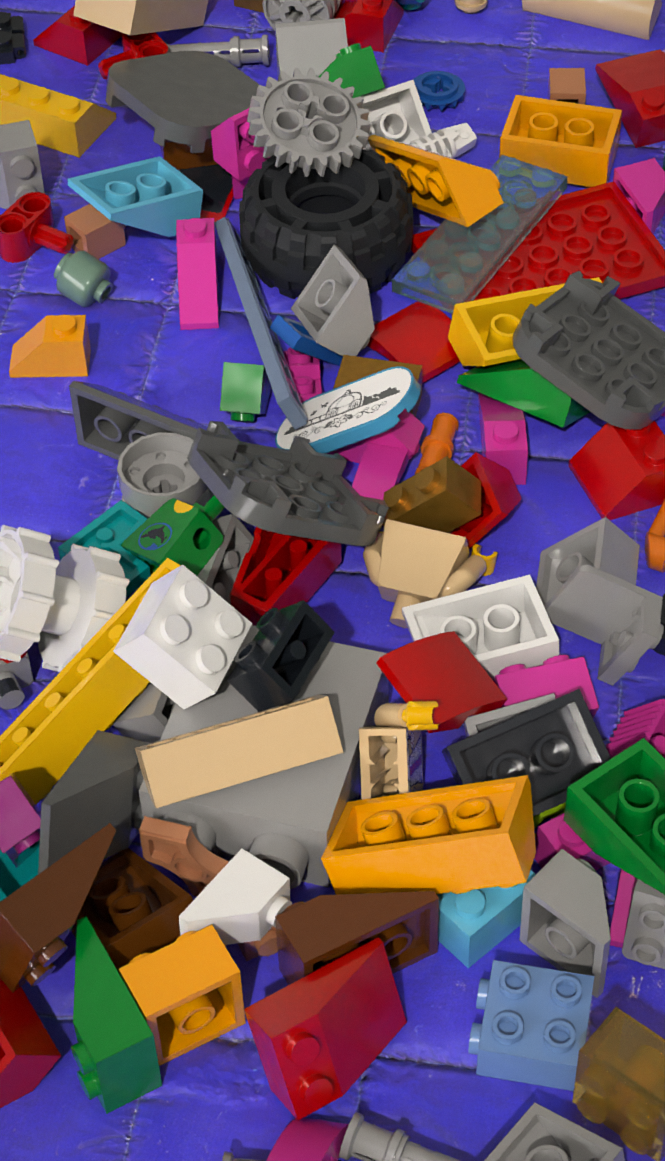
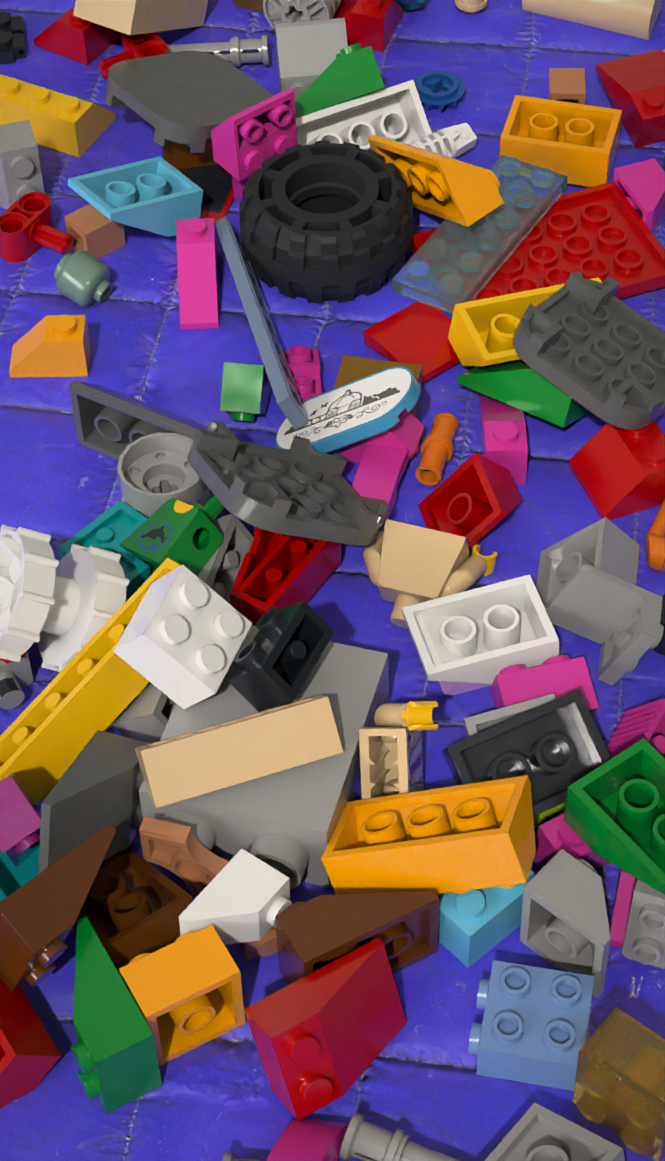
light grey gear [247,68,371,177] -> none
blue tile [270,314,343,366] -> none
light grey slope [291,245,375,356] -> none
red slope [376,631,507,733] -> none
pearl gold brick [383,456,481,533] -> none

